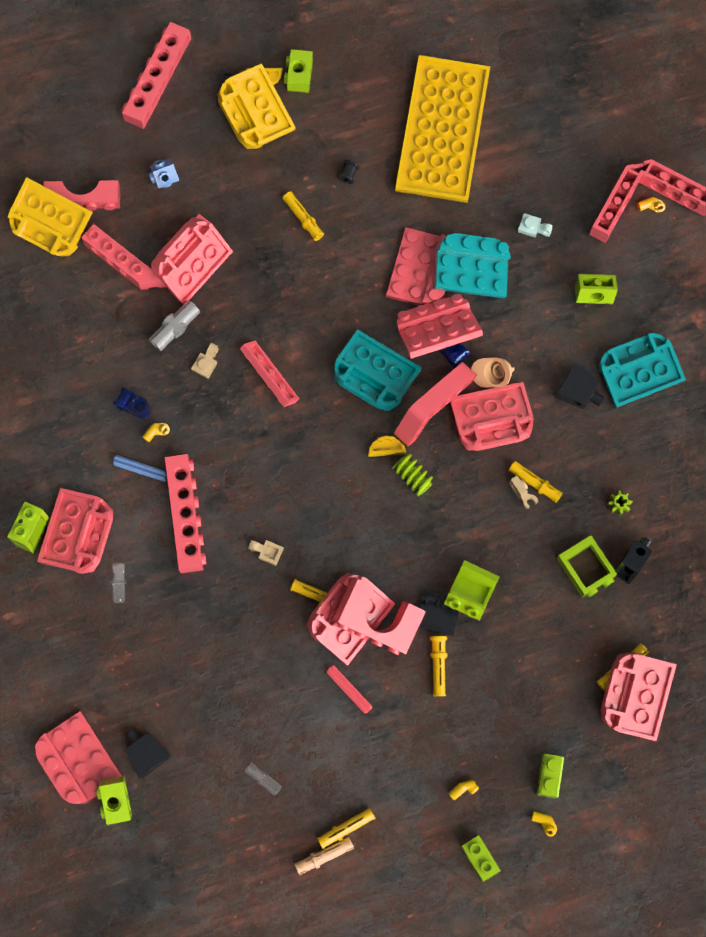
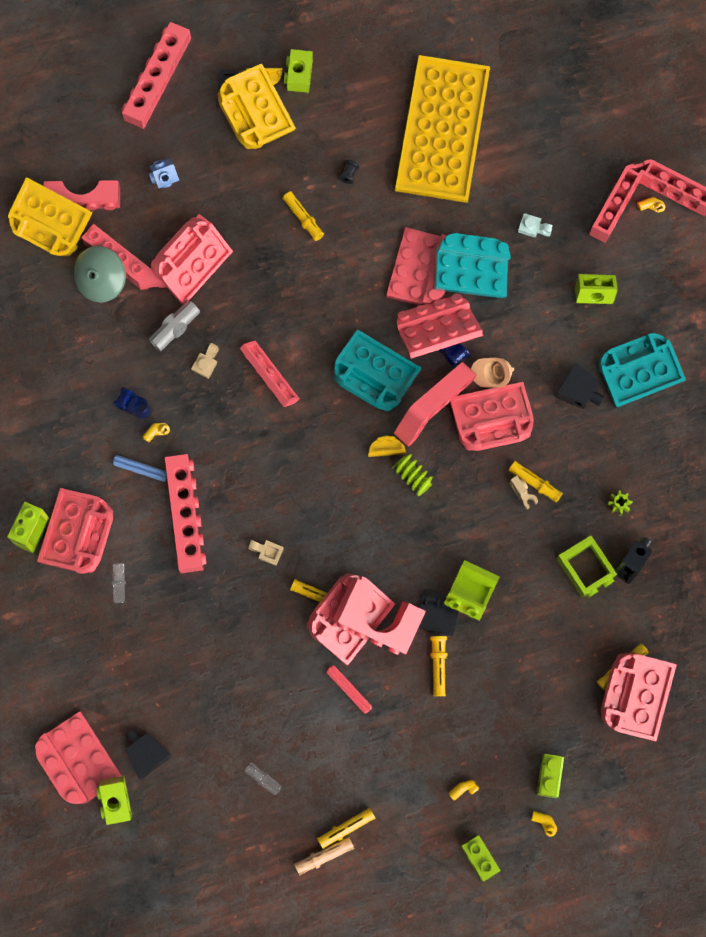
none -> sand green dish [74,246,126,303]

